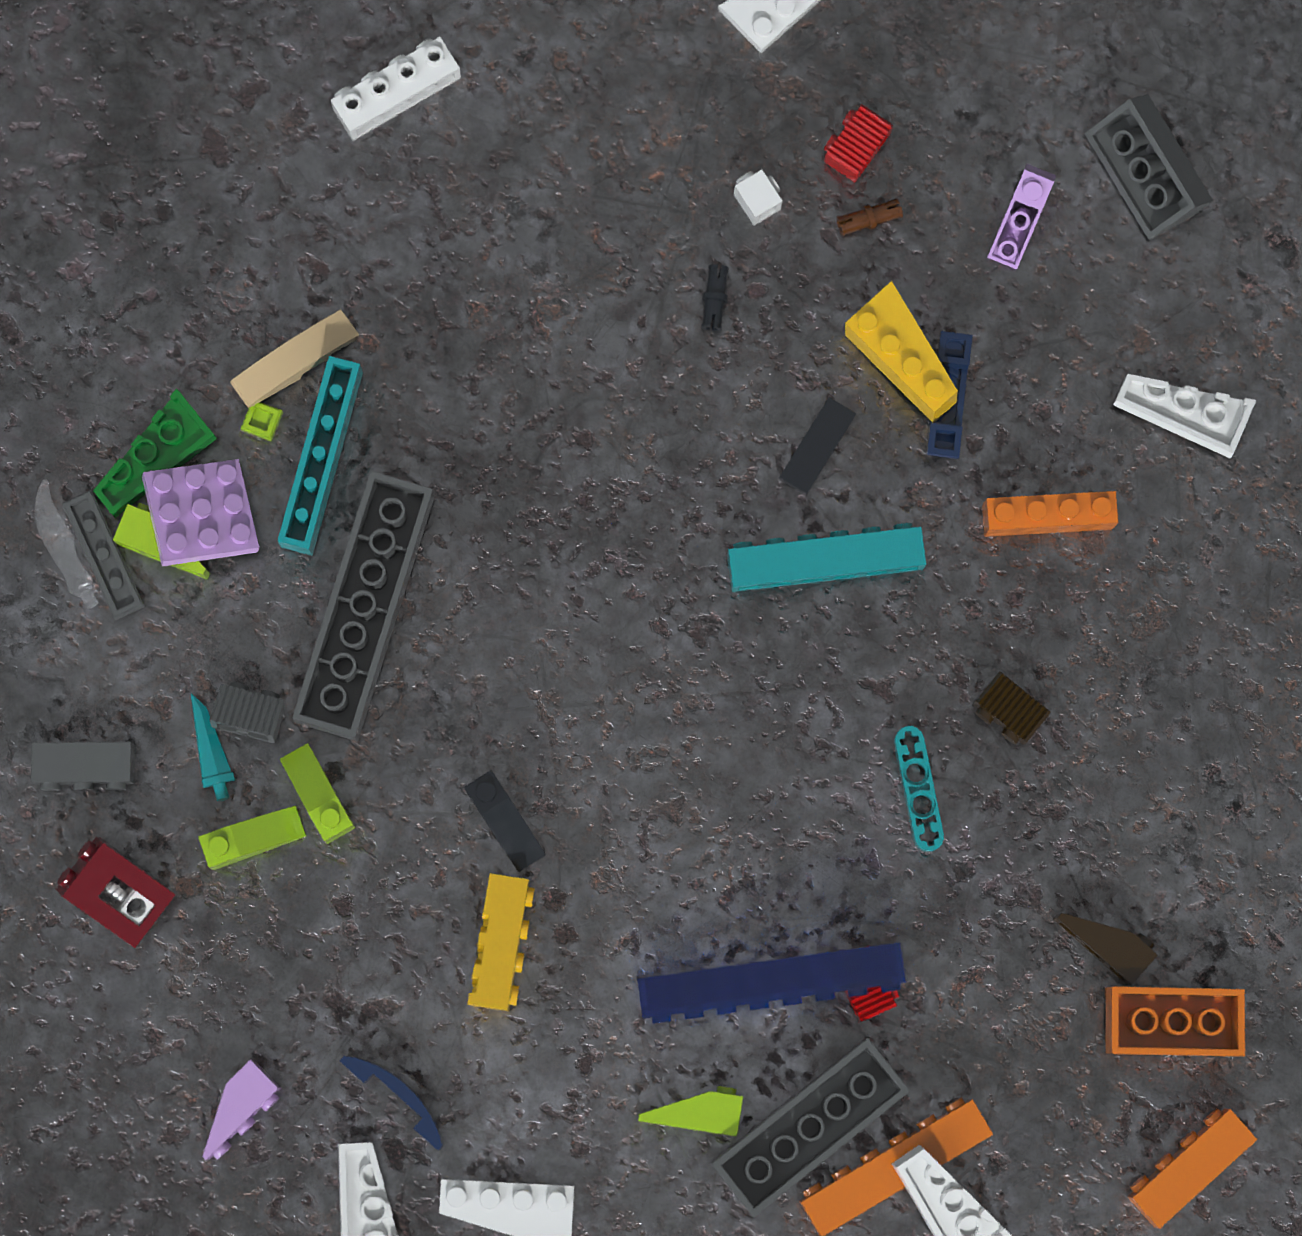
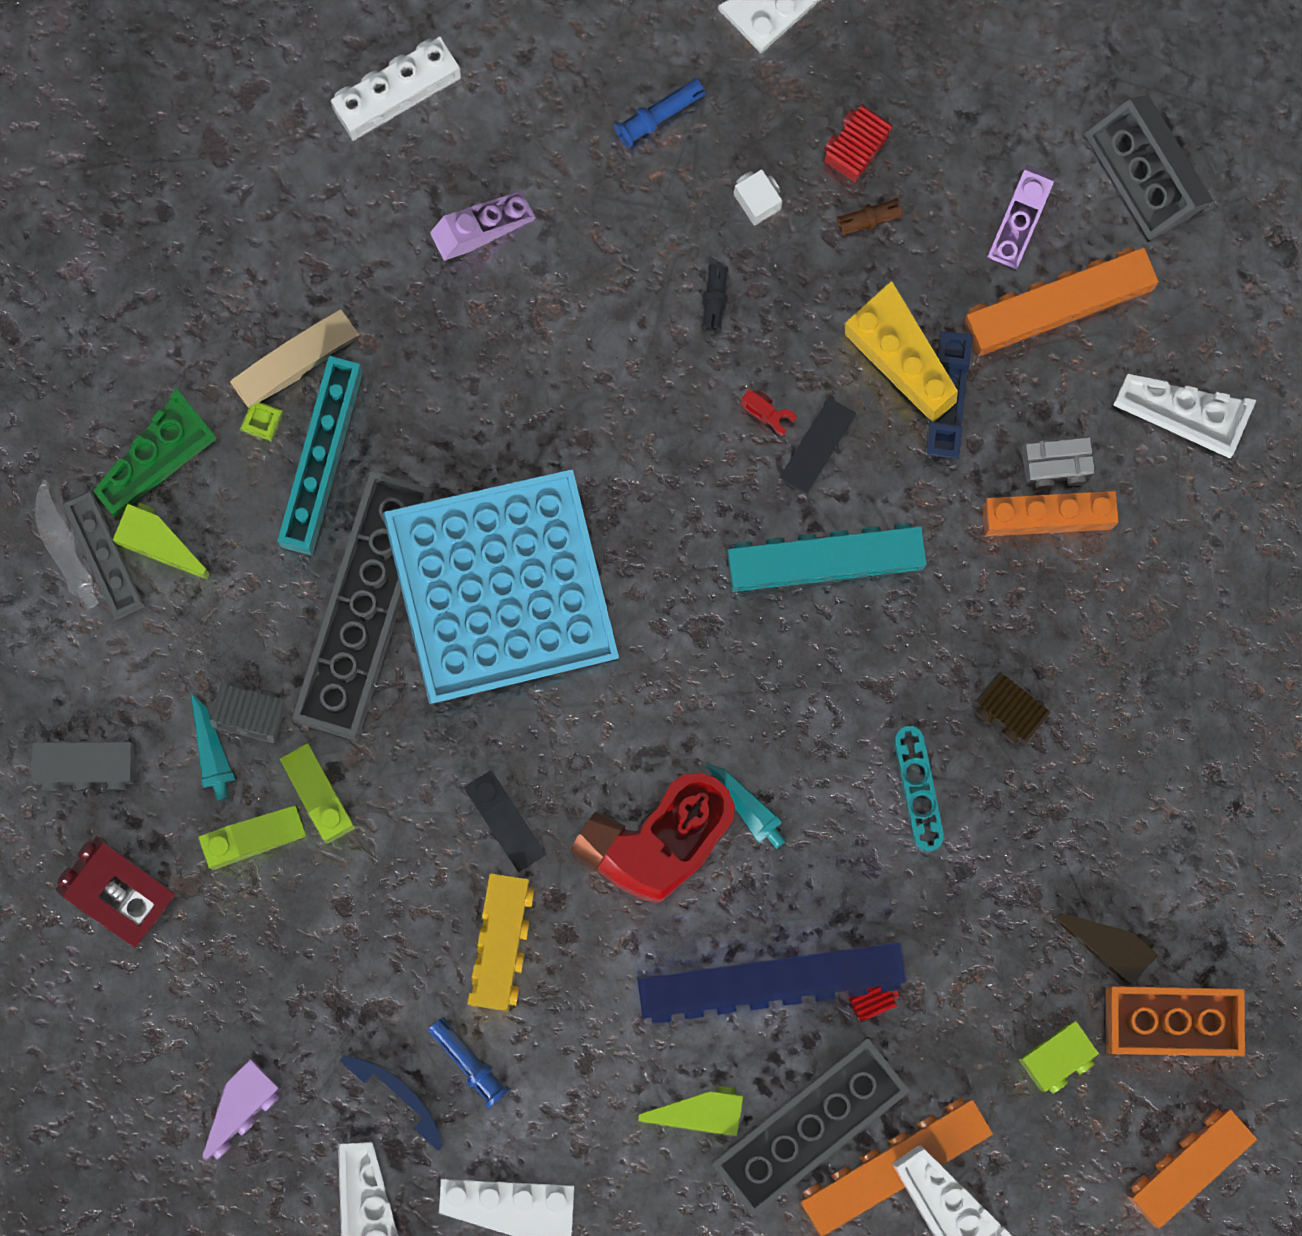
lavender plate [142,459,259,566] -> none
none -> medium azure plate [383,469,619,704]
none -> blue pin [427,1017,511,1109]
none -> lavender slope [430,191,536,260]
none -> red piece [570,773,735,903]
none -> blue pin [613,78,706,148]
none -> teal bar [703,762,787,849]
none -> red plate [740,389,797,436]
none -> orange brick [963,247,1159,357]
none -> lime brick [1018,1021,1099,1094]
none -> light grey brick [1022,436,1094,489]

